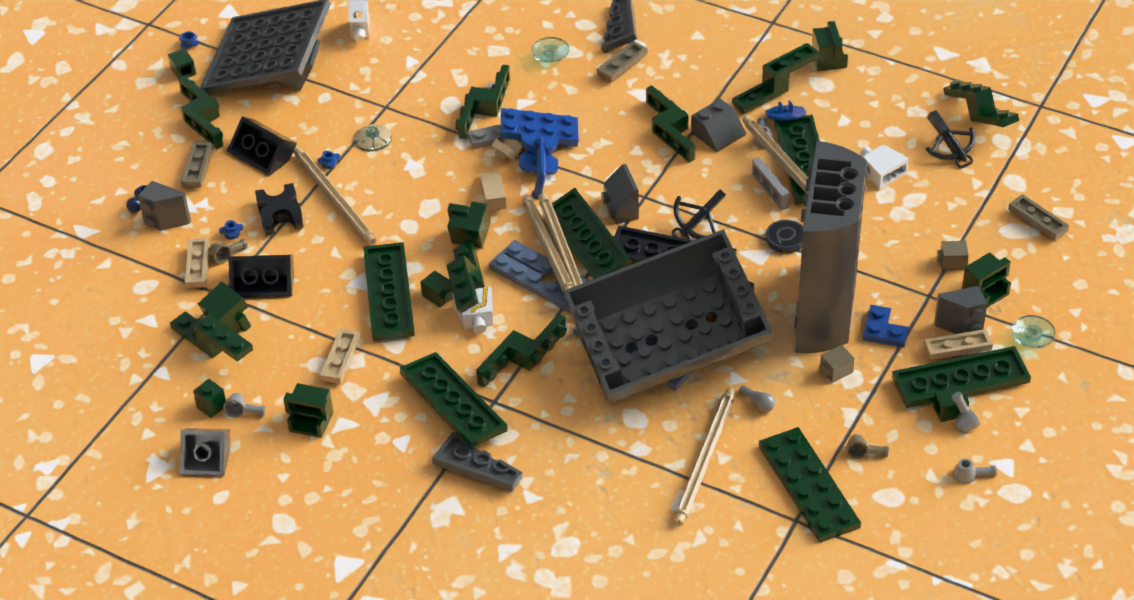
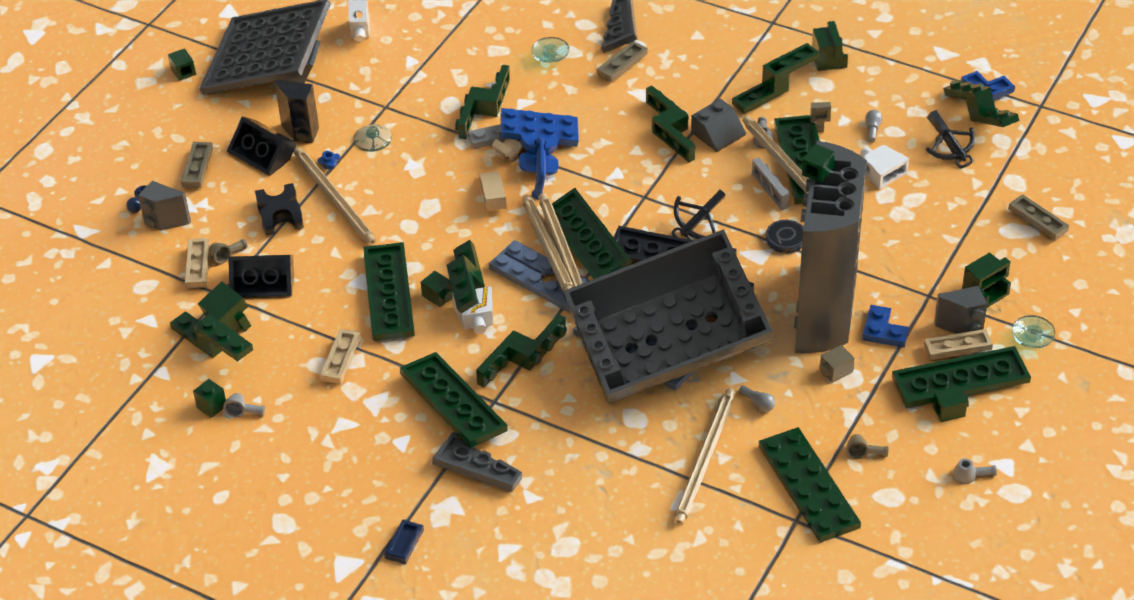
dark green bracket [178,75,224,150] -> none
blue plate [179,31,199,48] -> none
dark grey slope [180,428,230,476] -> none
blue plate [219,220,243,240] -> none
dark green plate [283,383,334,438] -> none
dark green plate [447,202,491,249] -> none
dark grey slope [601,164,639,224] -> none
blue piece [765,100,806,121] -> none
dark tan brick [937,241,969,270] -> none
light grey bar [952,392,980,433] -> none
none -> black slope [274,80,319,143]
none -> dark blue tile [384,519,424,564]
none -> dark green brick [802,144,835,183]
none -> dark tan plate [810,102,831,133]
none -> light grey piece [865,109,882,142]
none -> blue plate [961,71,1015,100]

